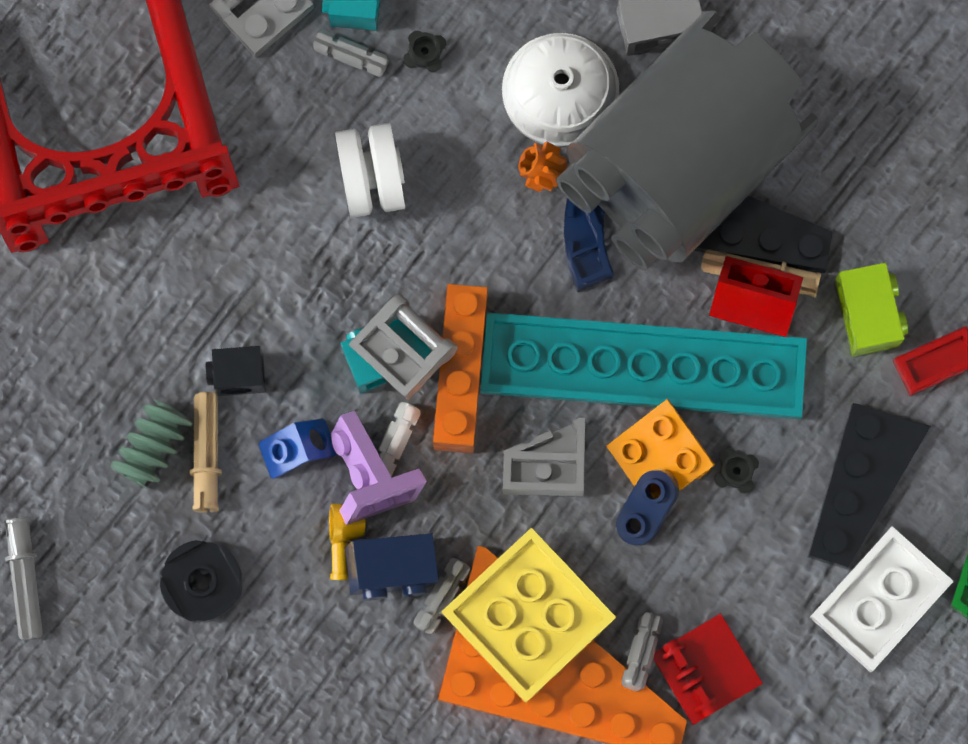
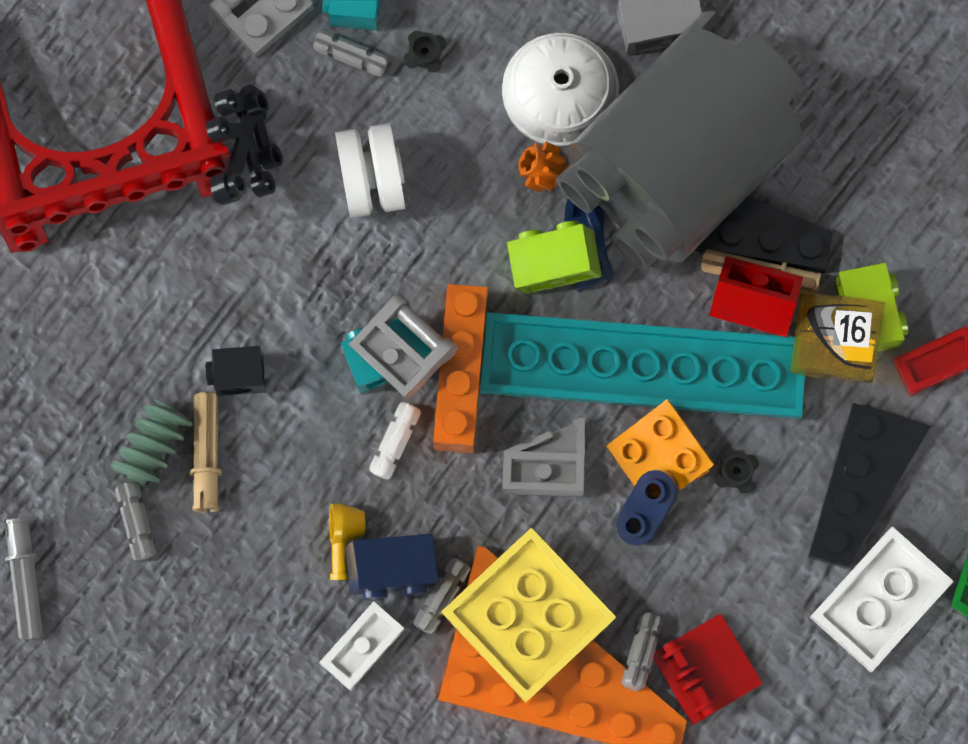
black plate [160,540,242,623] -> none
blue bracket [259,418,337,479] -> none
lavender bracket [331,411,427,525] -> none
none -> light grey axle [115,481,156,561]
none -> black plant [206,85,283,205]
none -> white plate [319,601,405,691]
none -> lime brick [507,221,602,294]
none -> slope [789,294,885,383]

